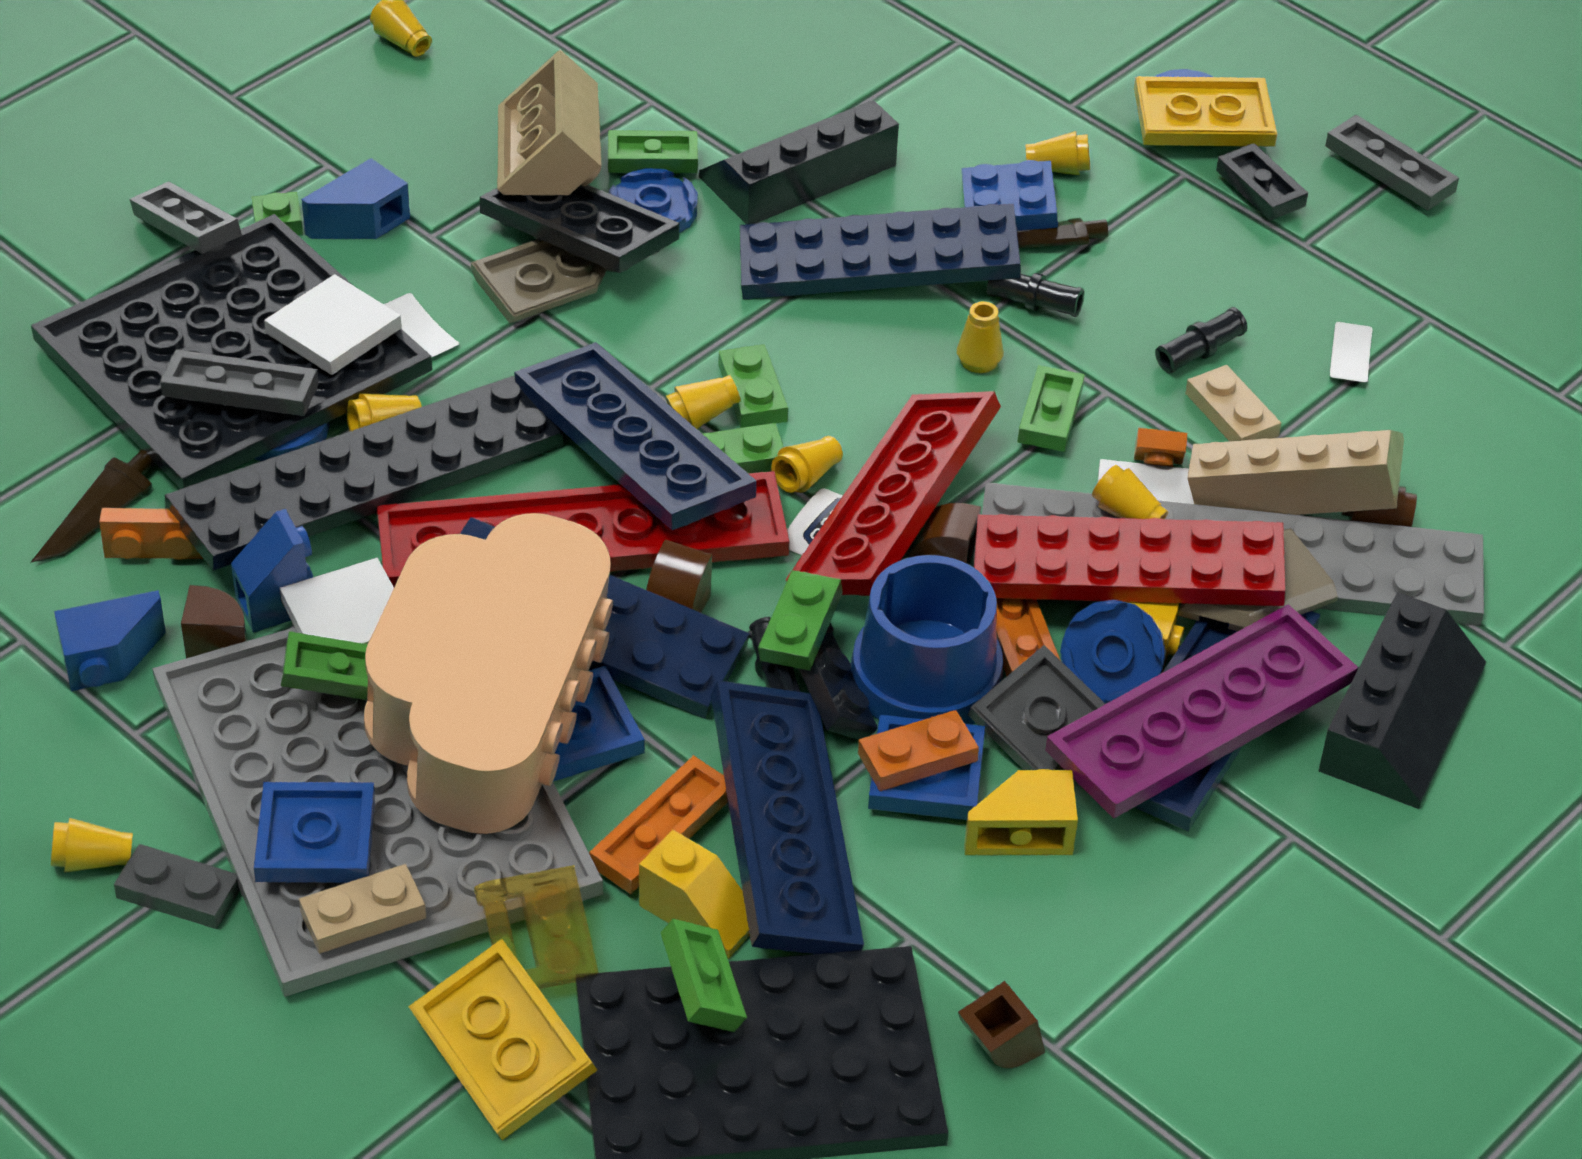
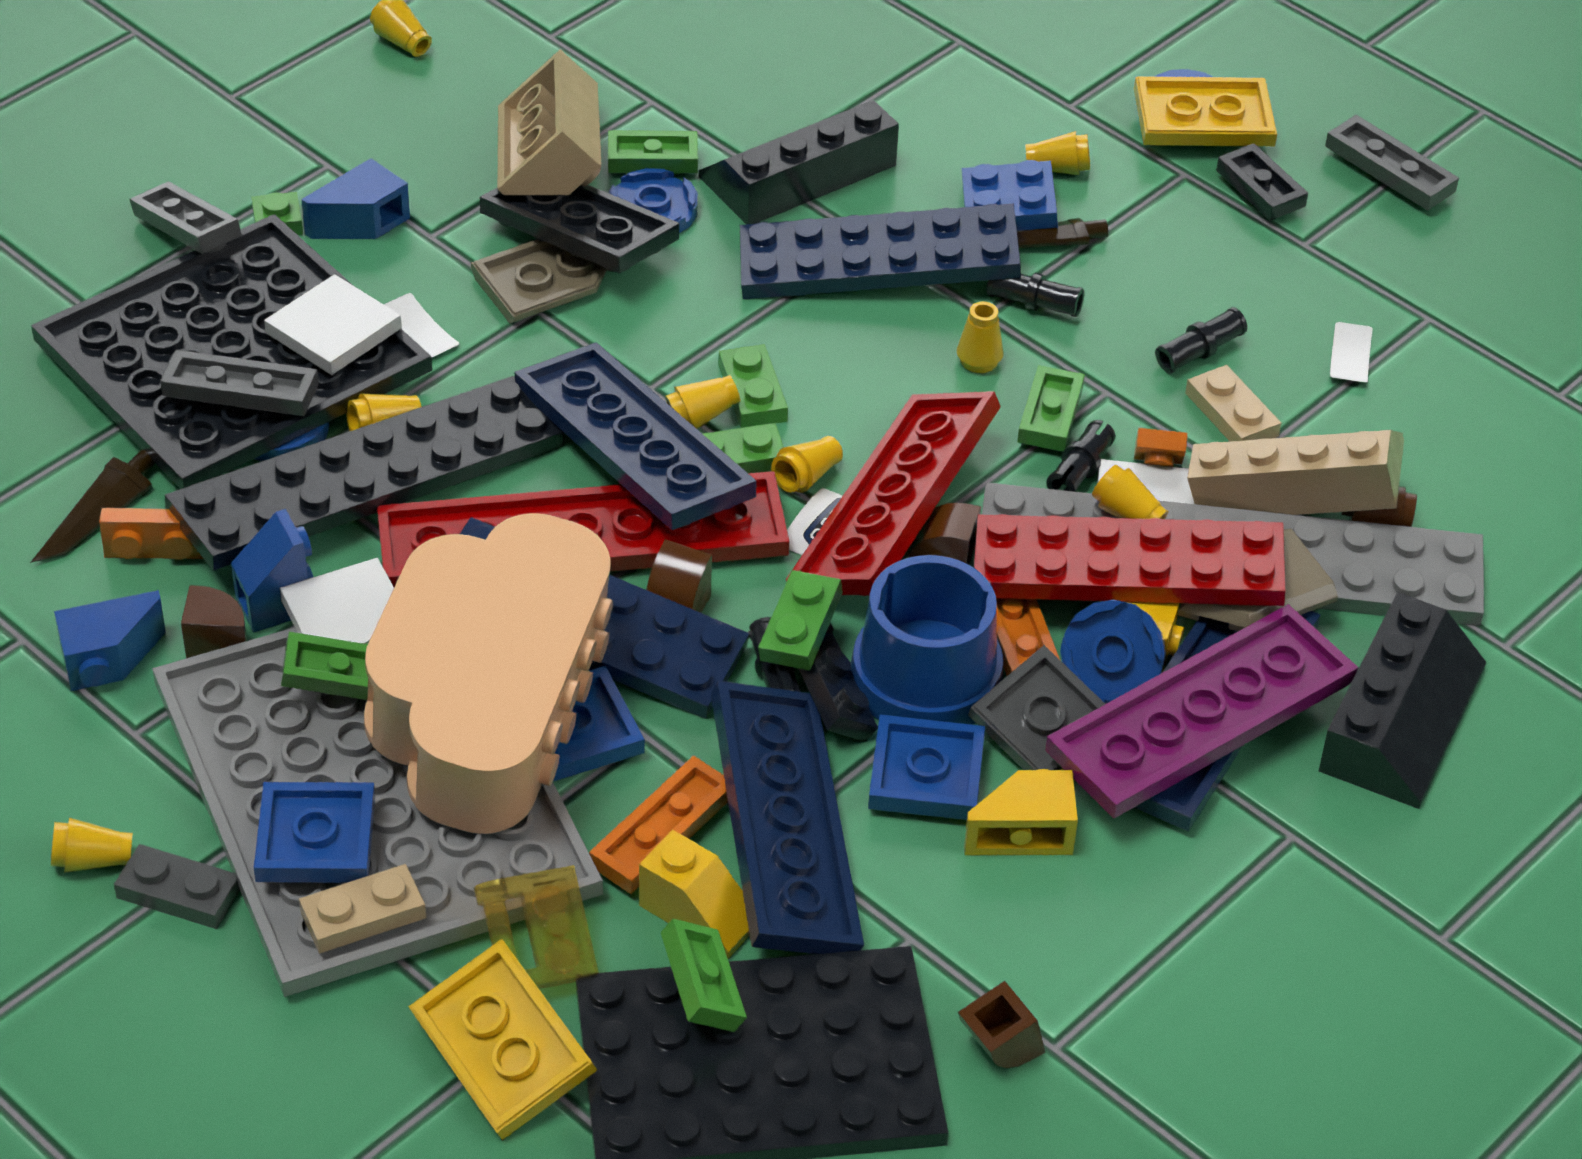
orange plate [858,710,979,791] -> none
none -> black pin [1046,420,1116,492]

